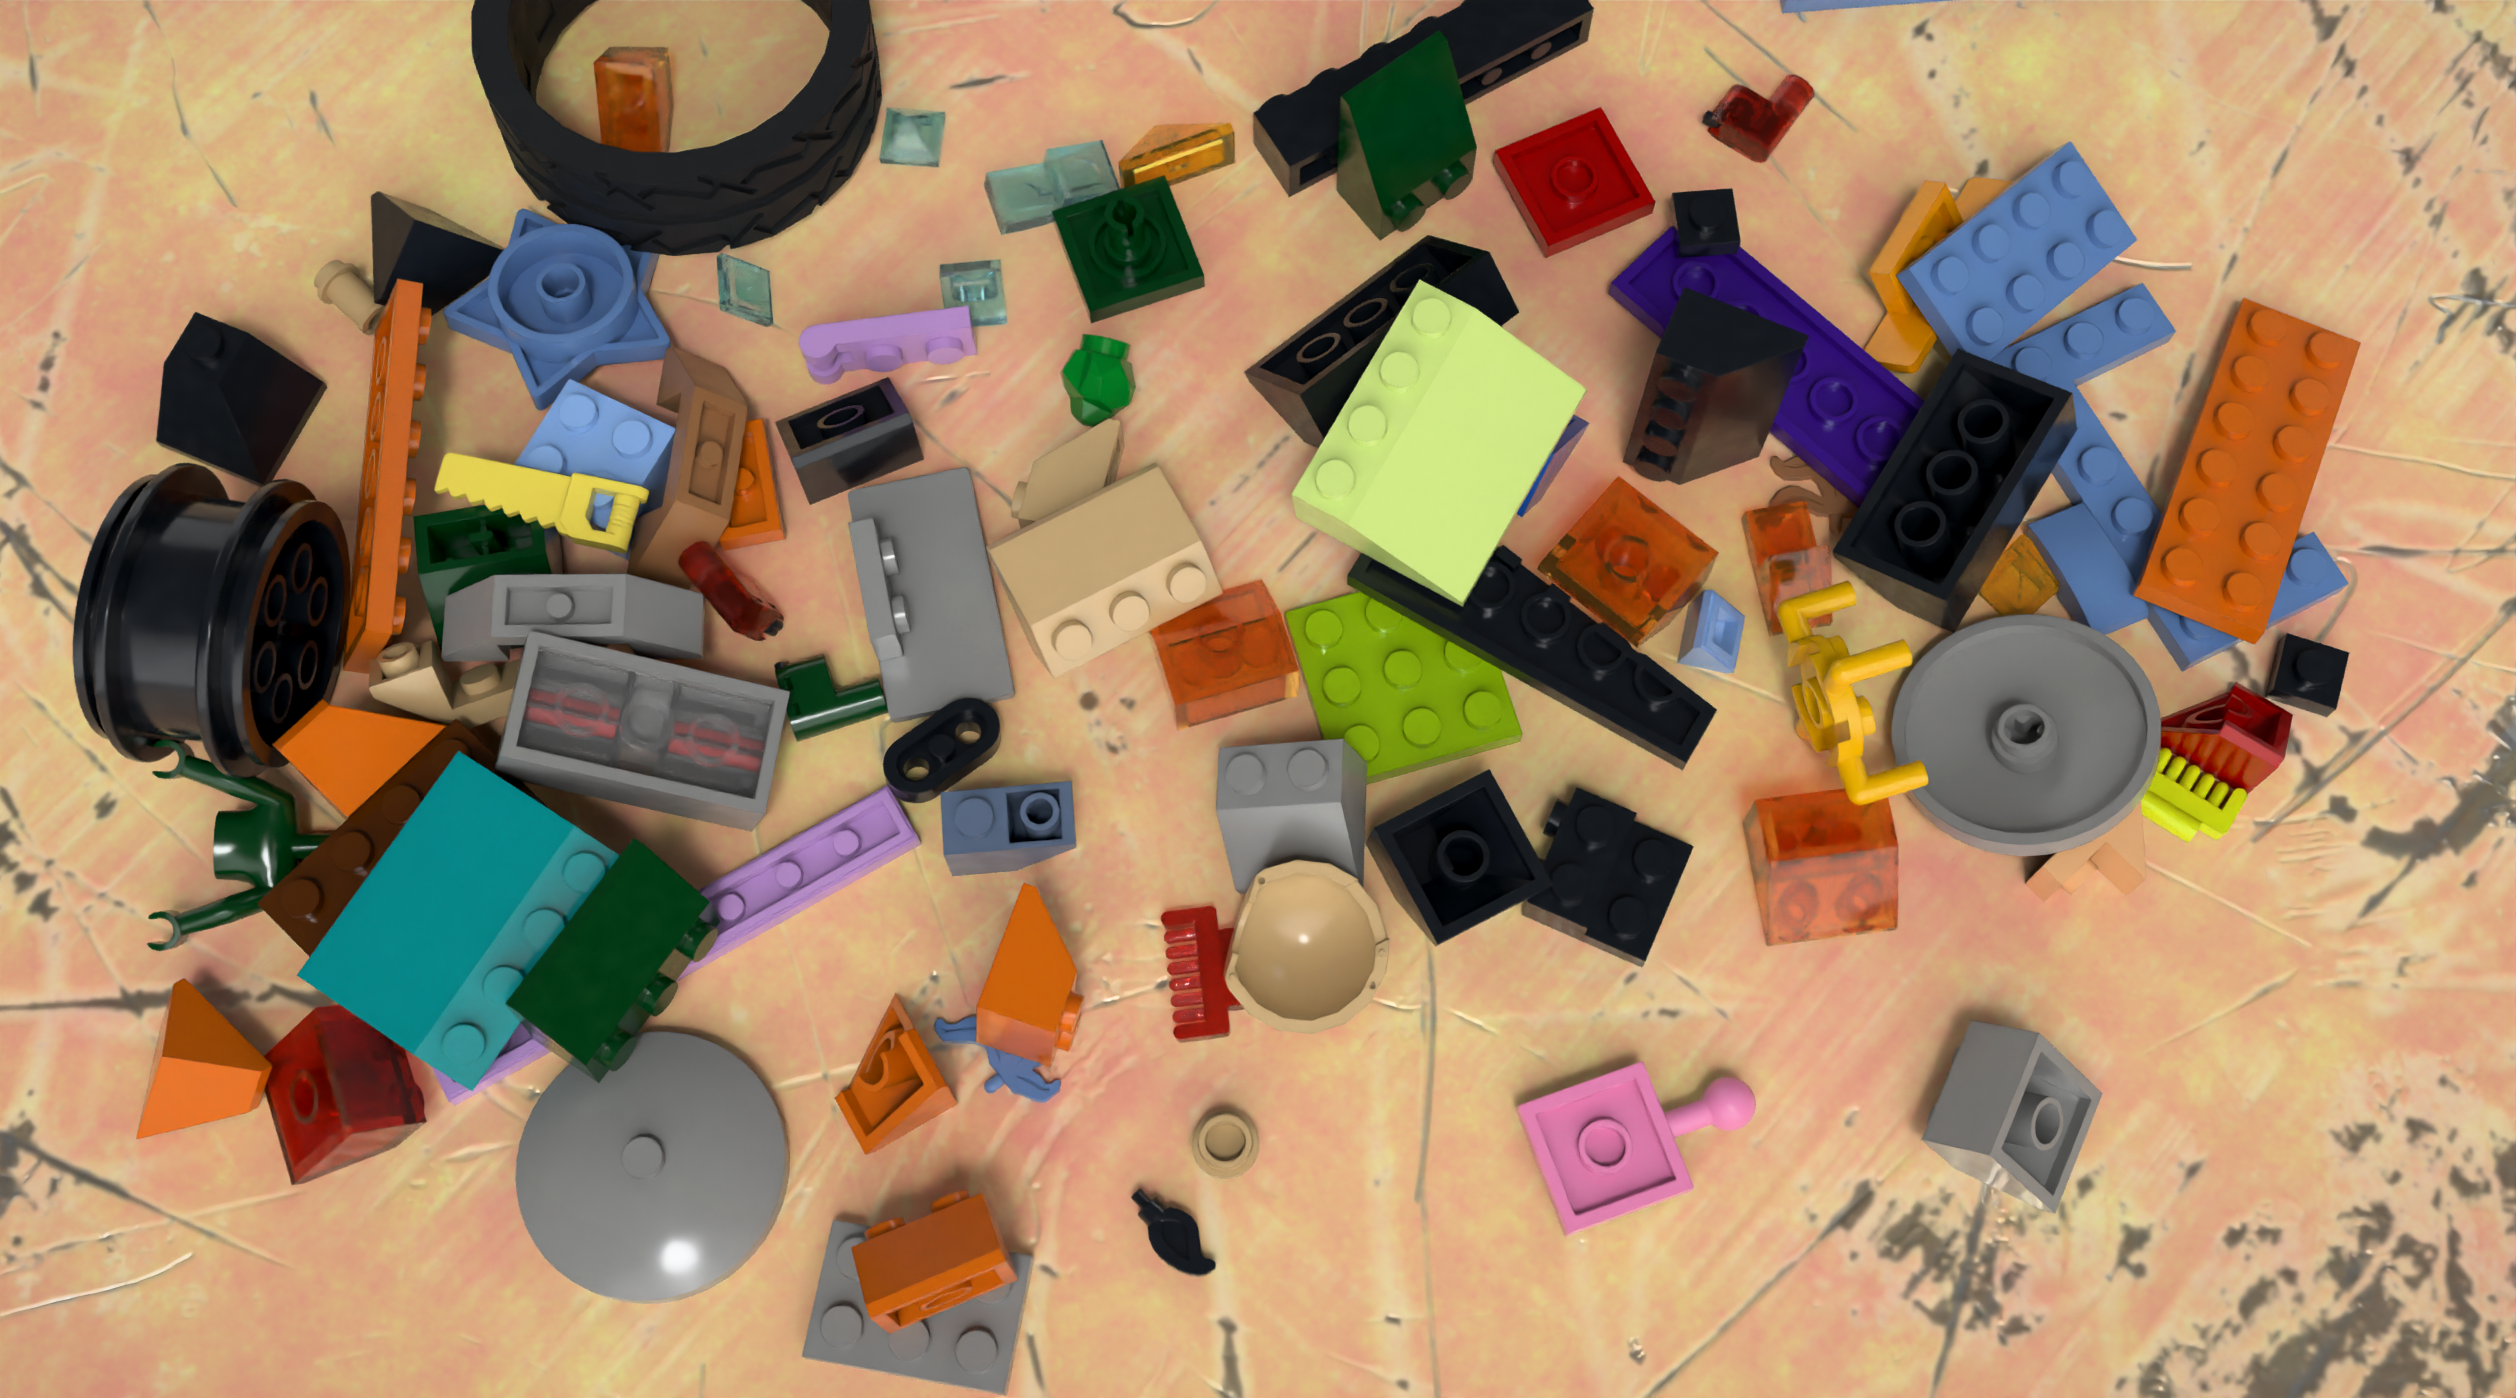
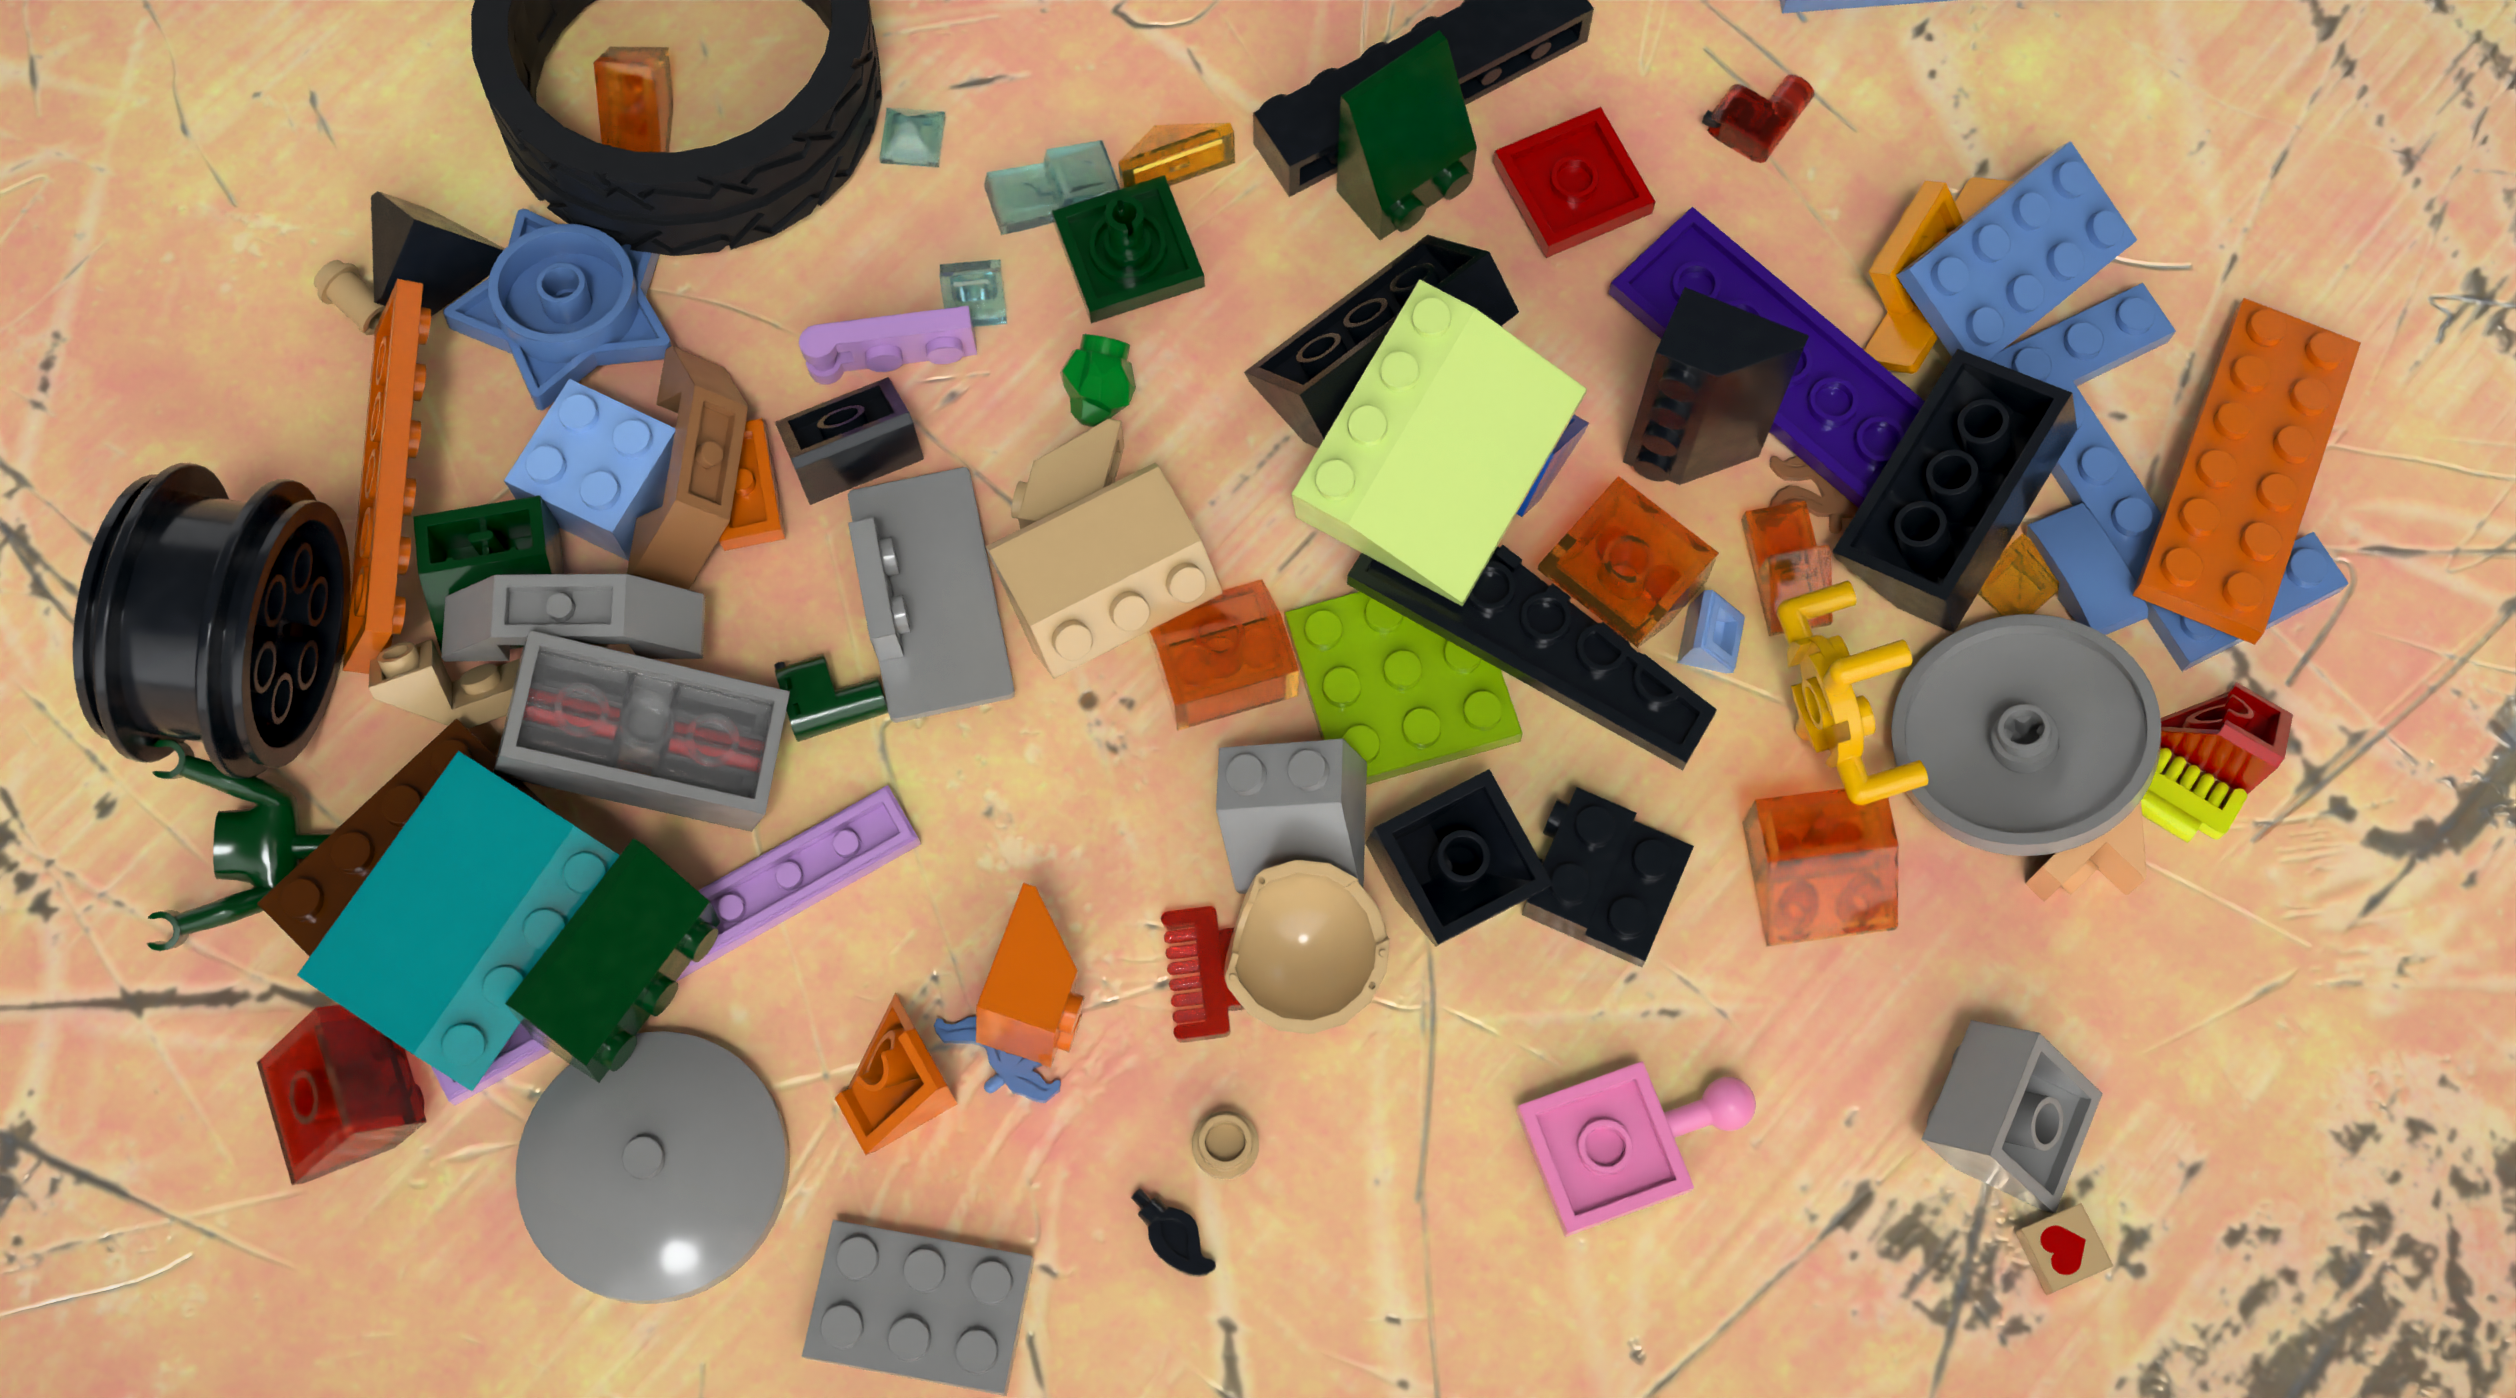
orange slope [136,978,273,1139] -> none
black slope [156,312,327,487] -> none
orange slope [272,699,446,820] -> none
light yellow piece [434,453,649,553] -> none
clear red piece [678,541,784,641] -> none
clear light blue slope [717,253,773,327] -> none
orange slope [851,1190,1018,1334] -> none
black plate [883,698,1001,804] -> none
sand blue slope [940,781,1077,876] -> none
black plate [1669,188,1741,258] -> none
black plate [2265,633,2350,717] -> none
none -> tan tile [2015,1203,2113,1296]

